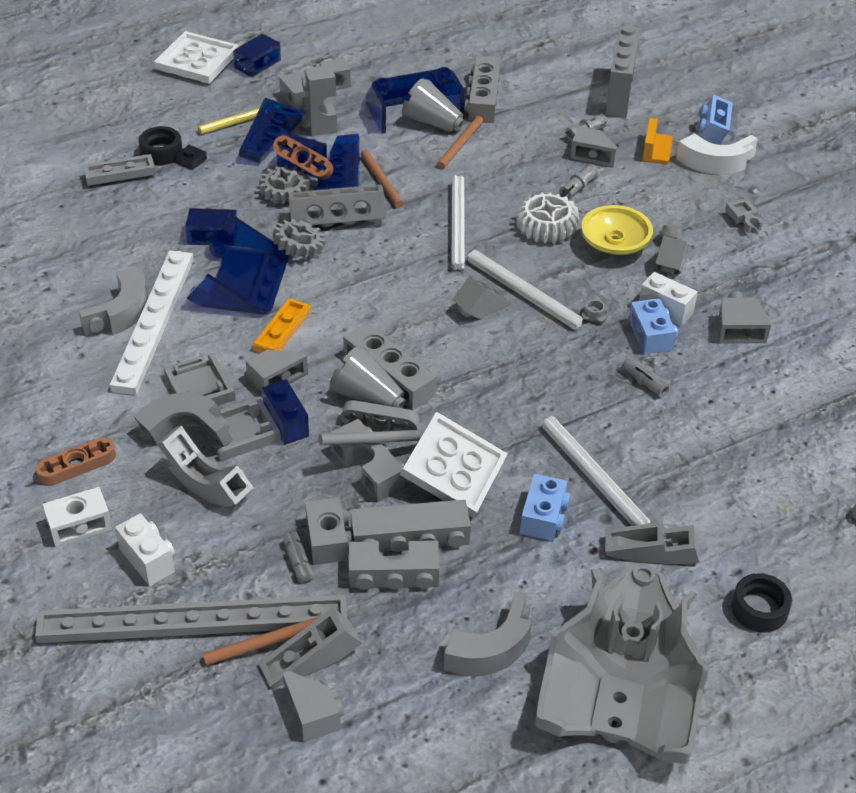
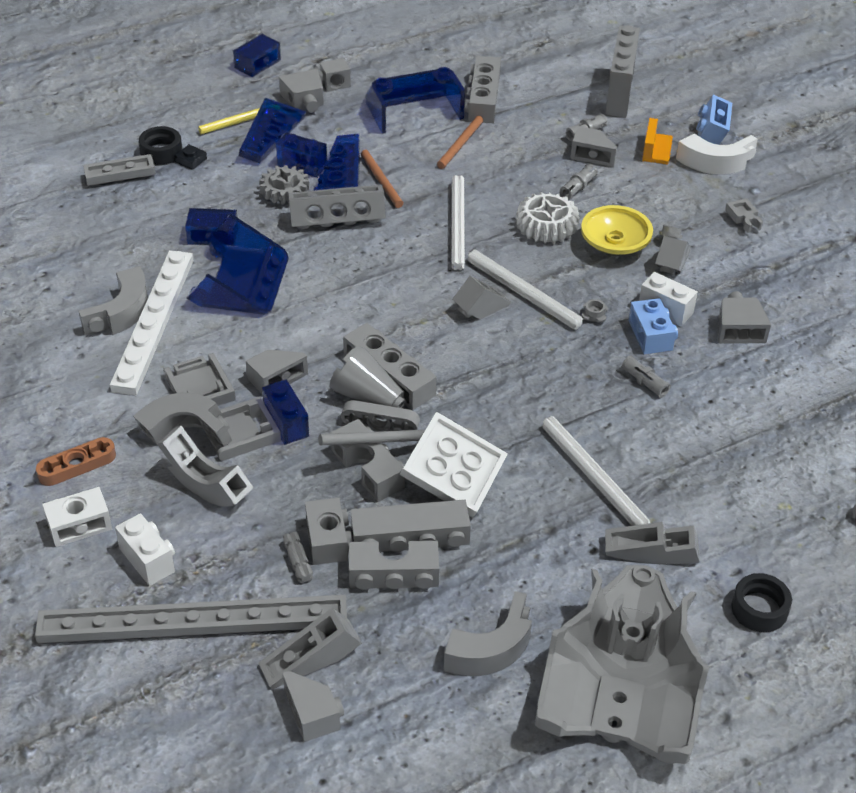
white plate [154,31,240,84] -> none
nougat bar [203,616,320,665] -> none
light orange tile [252,298,311,353] -> none
light grey gear [272,219,326,259] -> none
nougat beam [273,135,333,180] -> none
light grey arch [302,65,337,136] -> none
light grey cone [402,78,464,133] -> none
light blue brick [520,474,571,542] -> none

